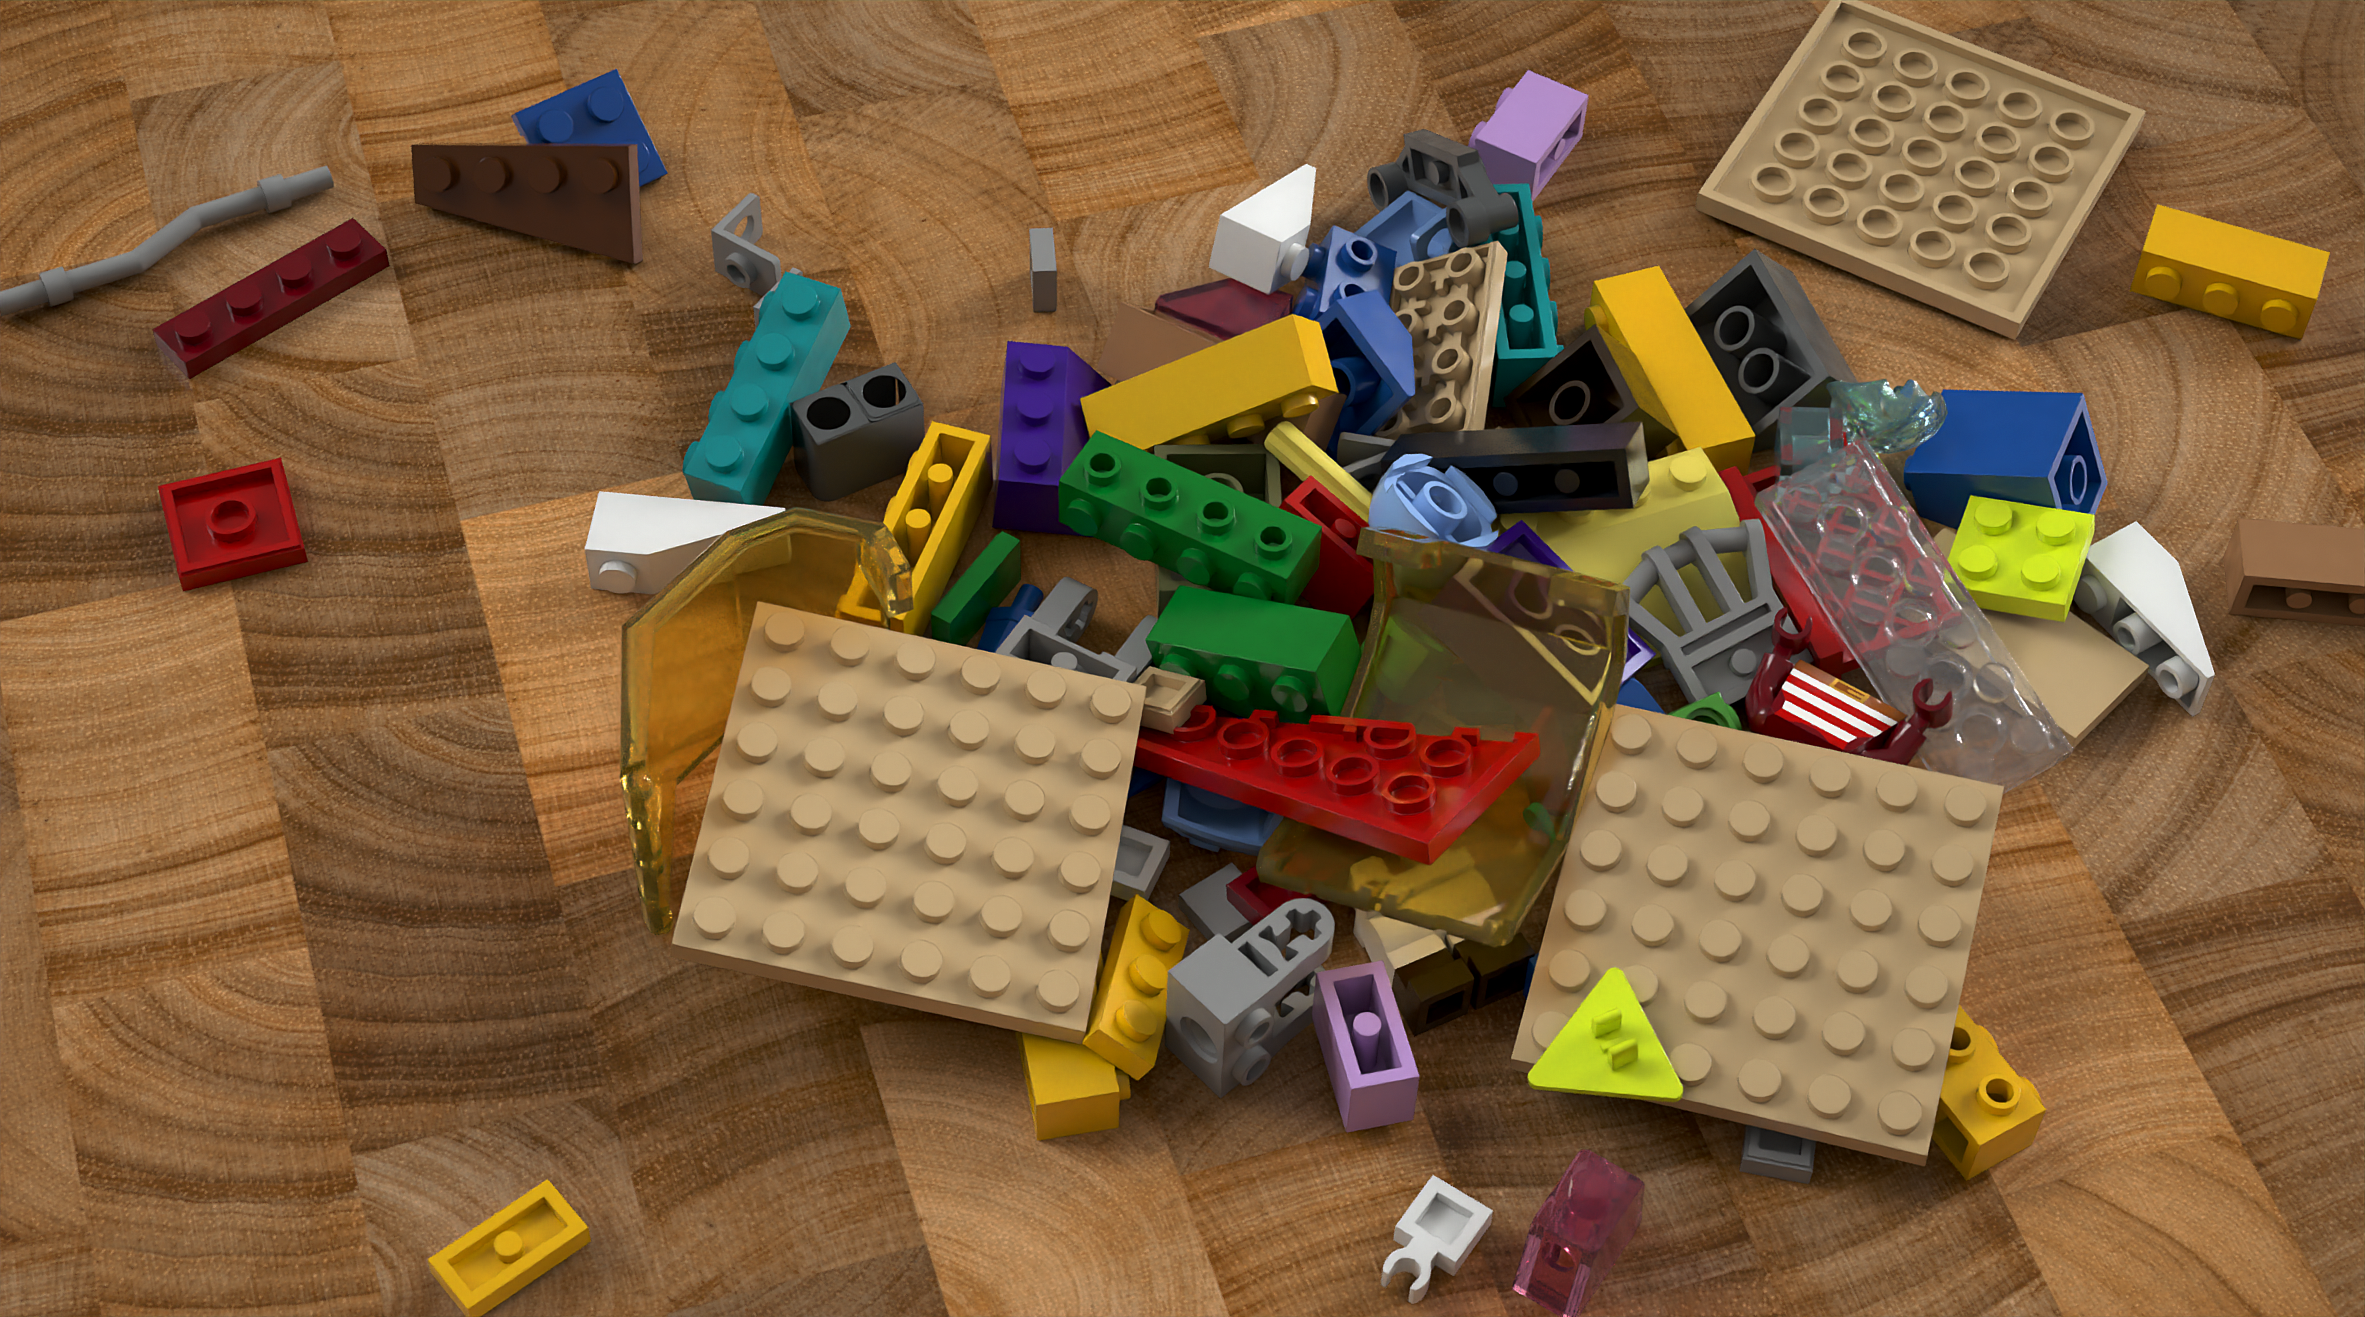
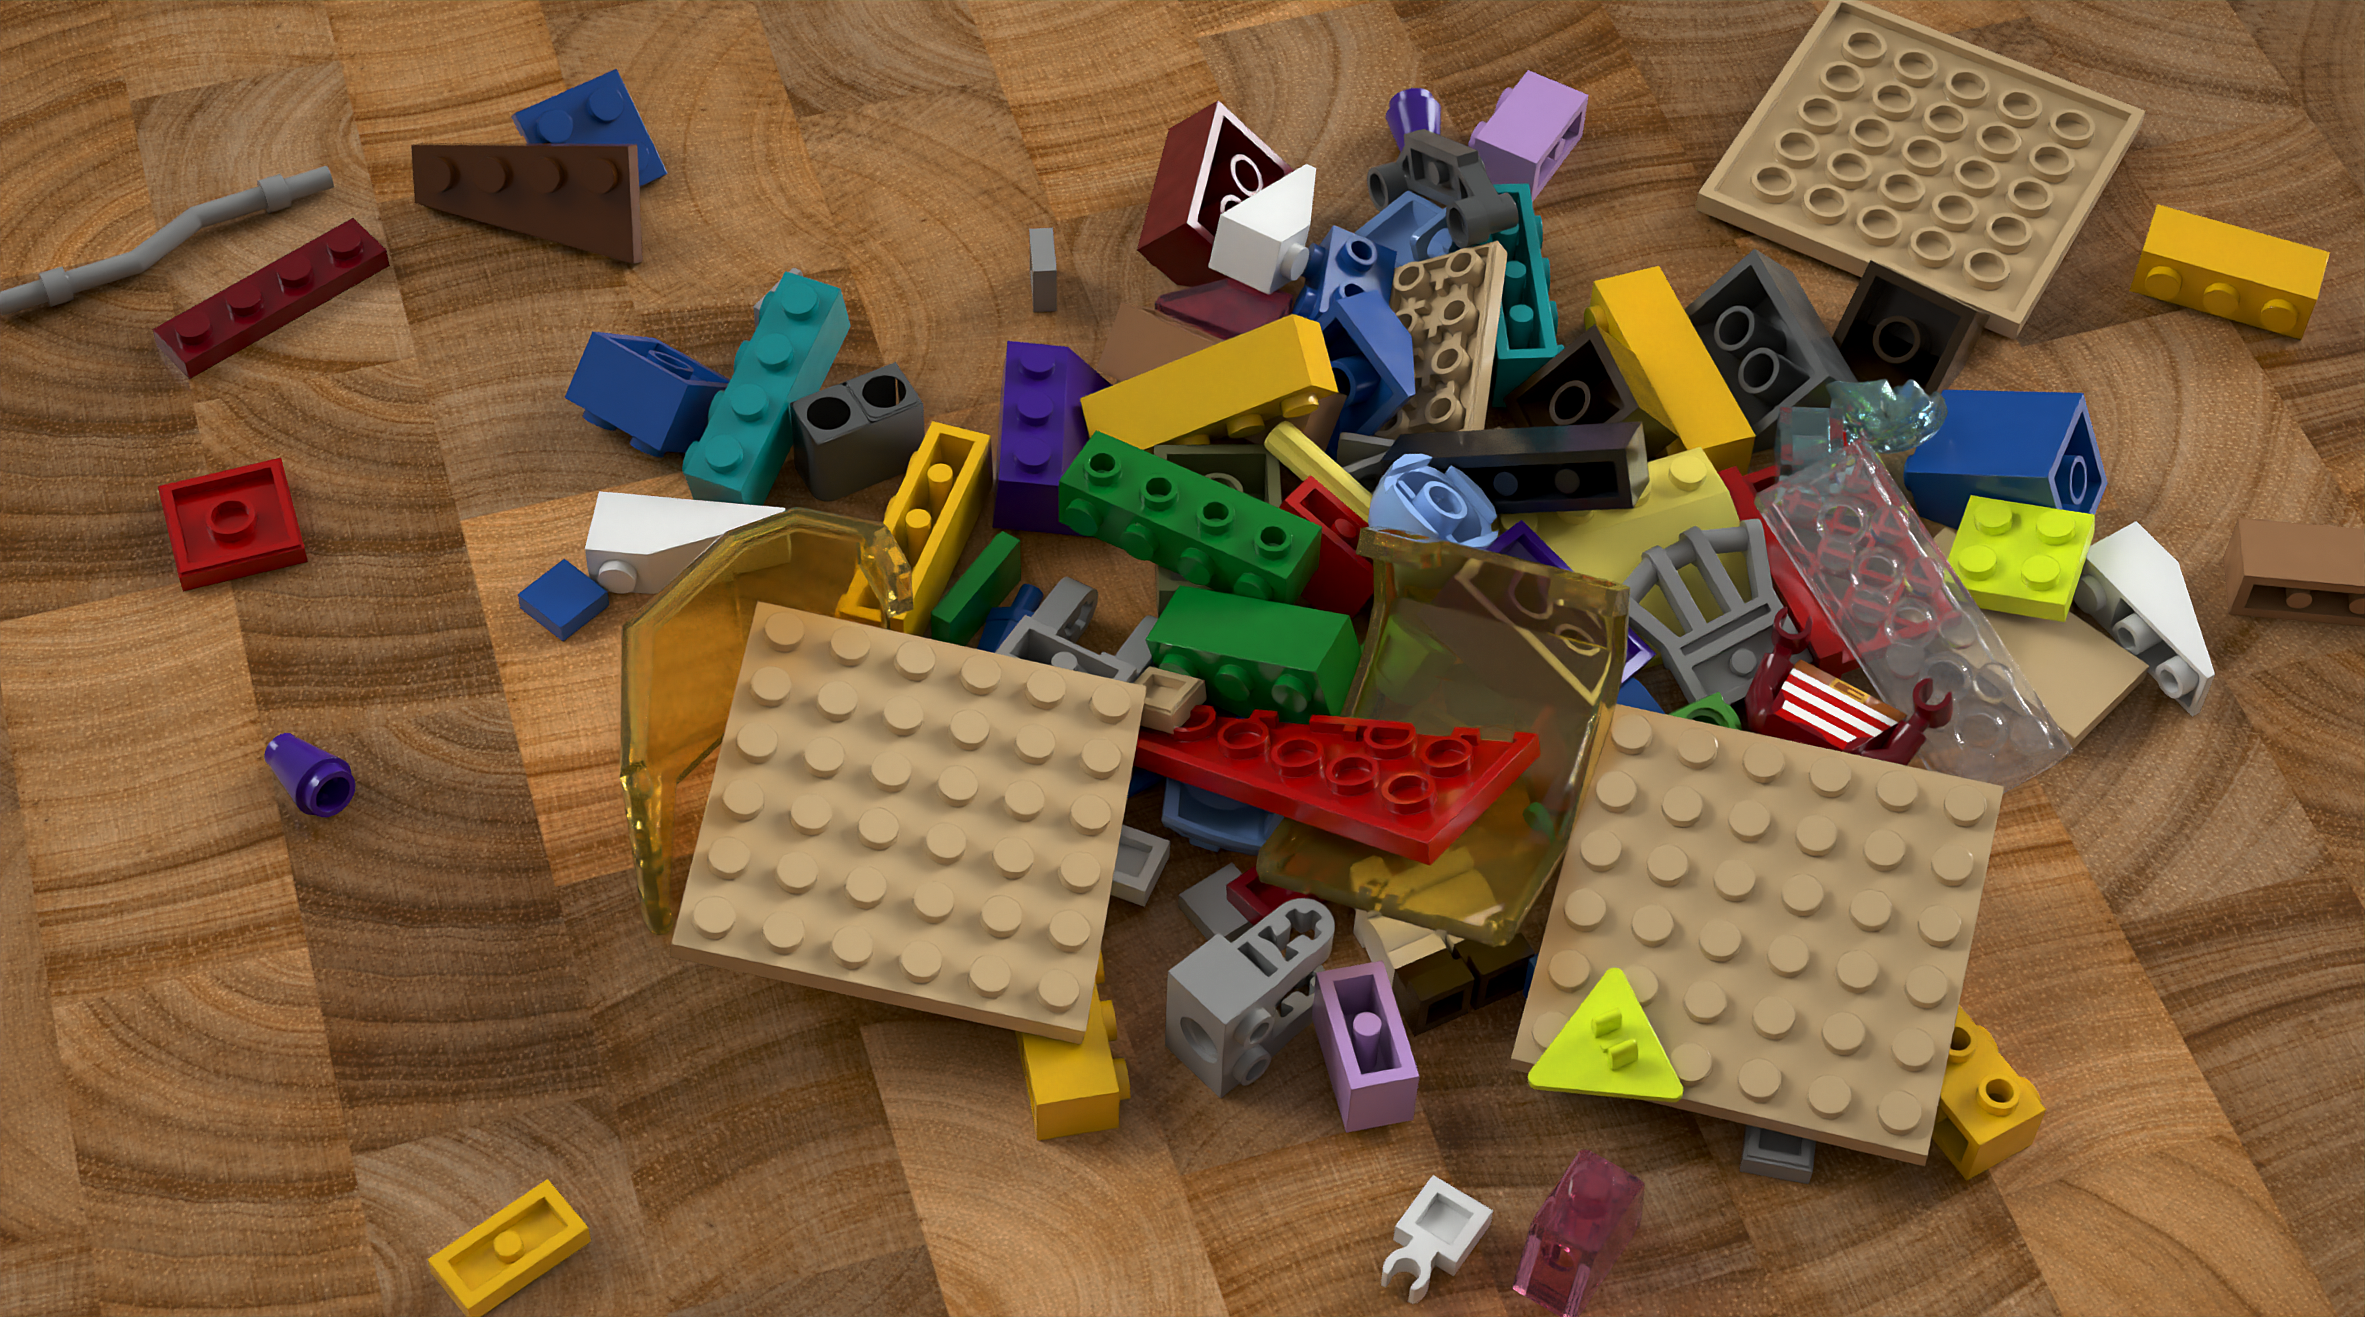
light grey bracket [711,193,782,297] -> none
yellow plate [1082,893,1190,1081] -> none
none -> dark purple cone [264,733,355,817]
none -> blue tile [517,559,609,642]
none -> blue slope [564,331,730,458]
none -> dark red slope [1137,101,1295,297]
none -> dark purple cone [1385,88,1441,153]
none -> dark brown slope [1832,260,1990,420]

